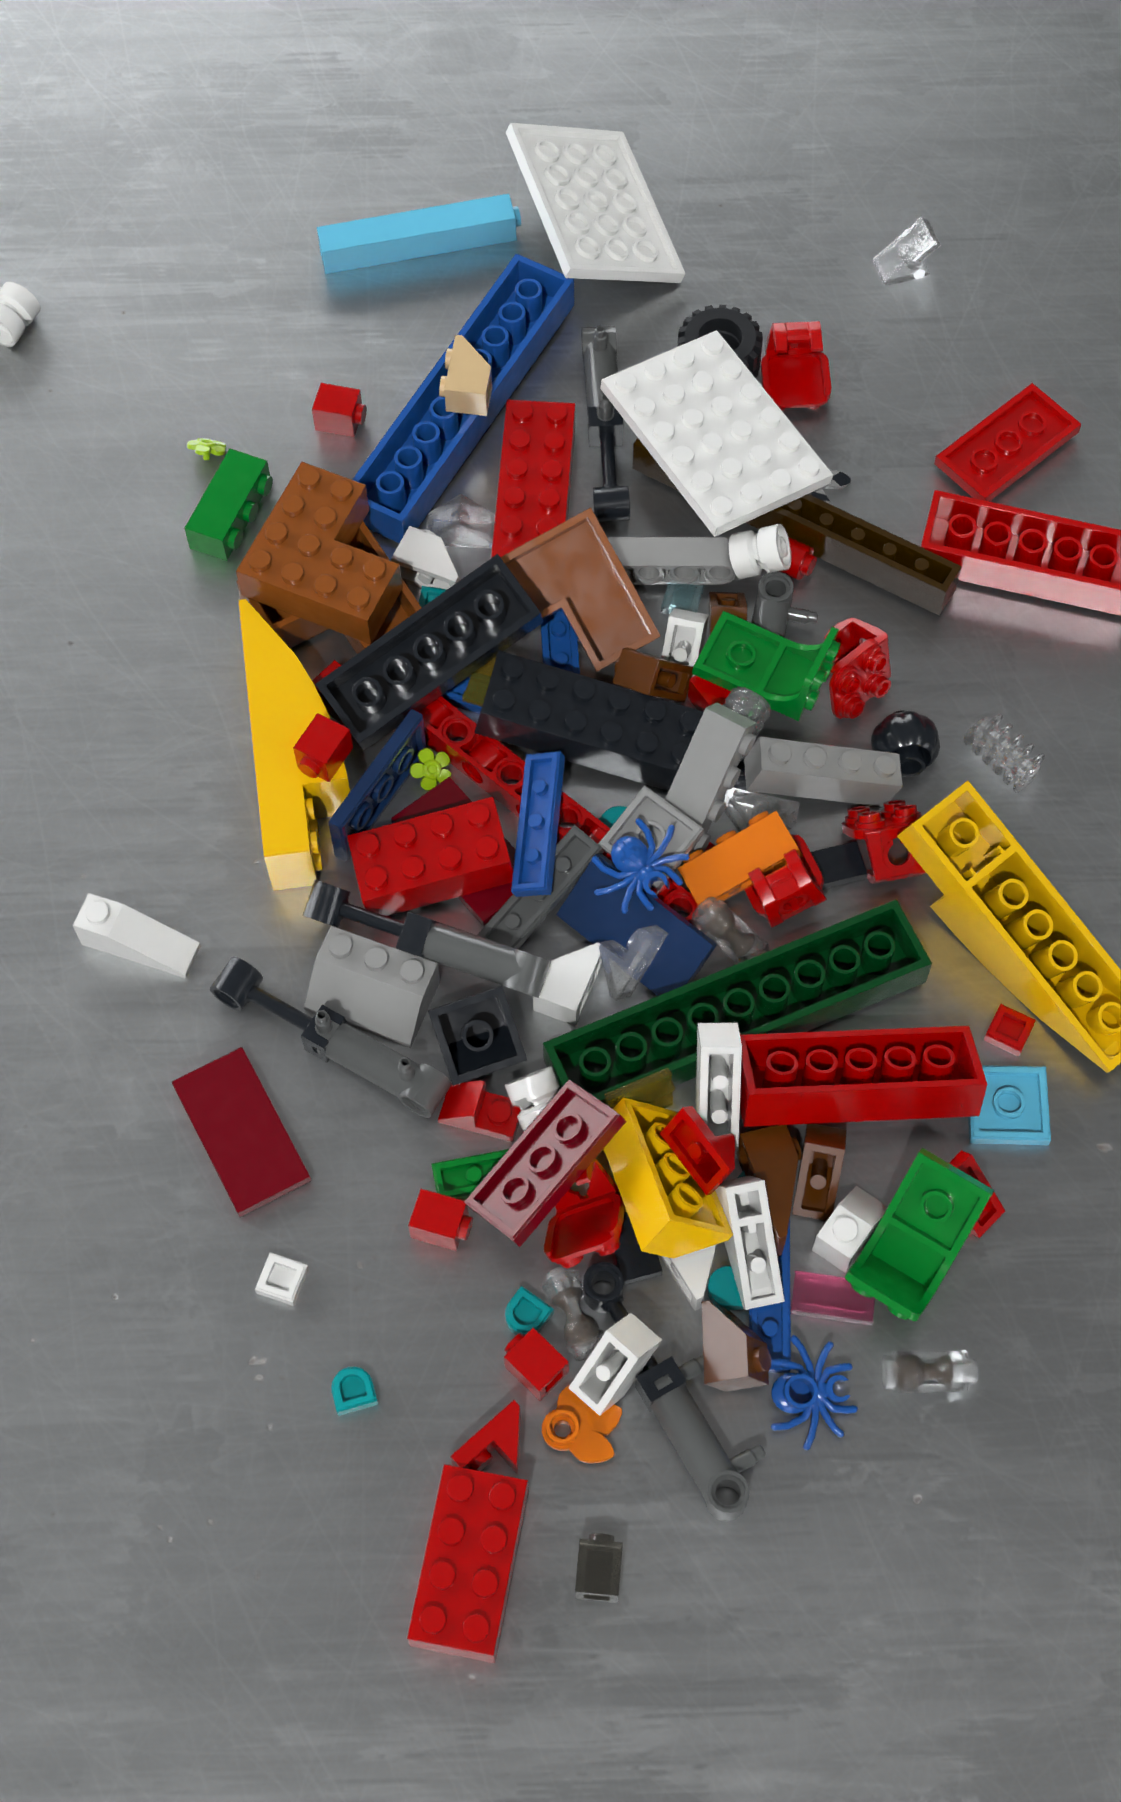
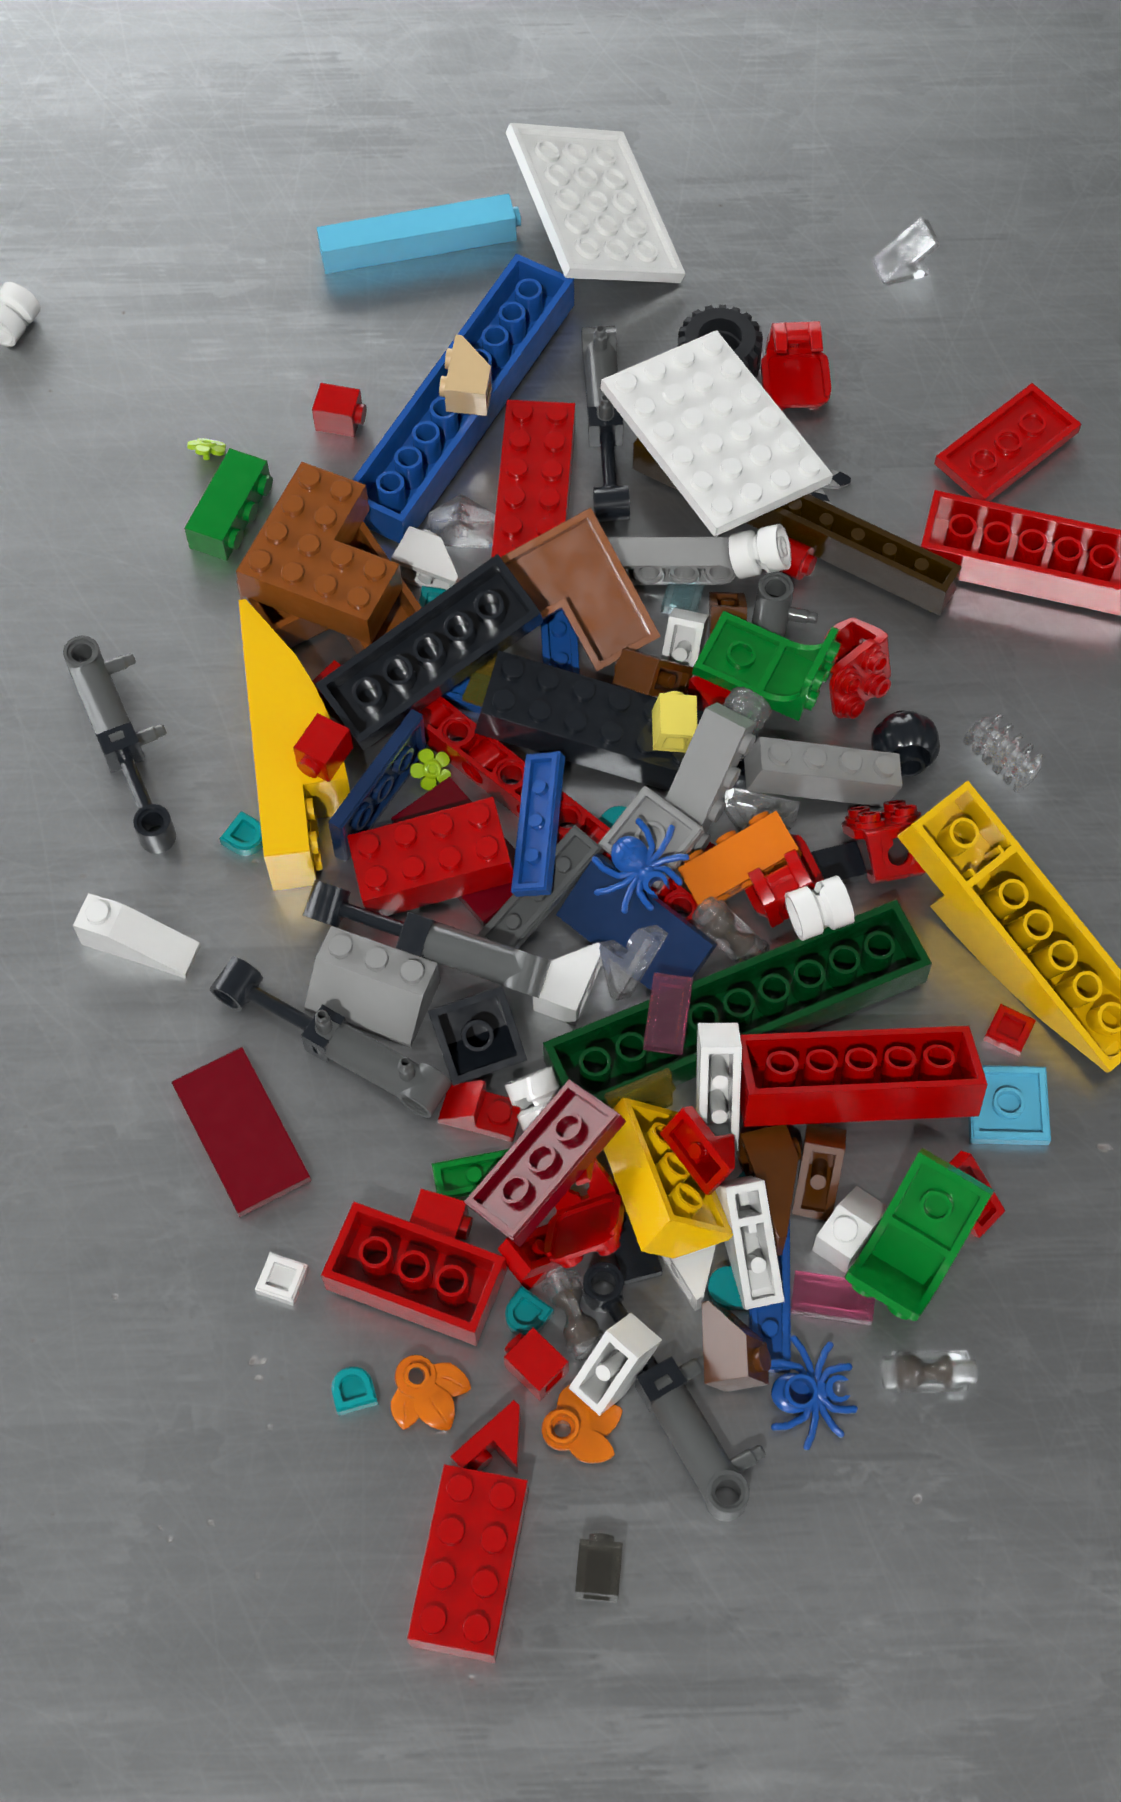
none -> piece [63,636,176,854]
none -> teal tile [219,811,263,856]
none -> red brick [321,1201,507,1346]
none -> orange plate [391,1355,471,1431]
none -> red slope [497,1224,562,1290]
none -> clear pink tile [643,973,693,1055]
none -> light yellow brick [652,691,698,753]
none -> white wheel [785,876,854,941]

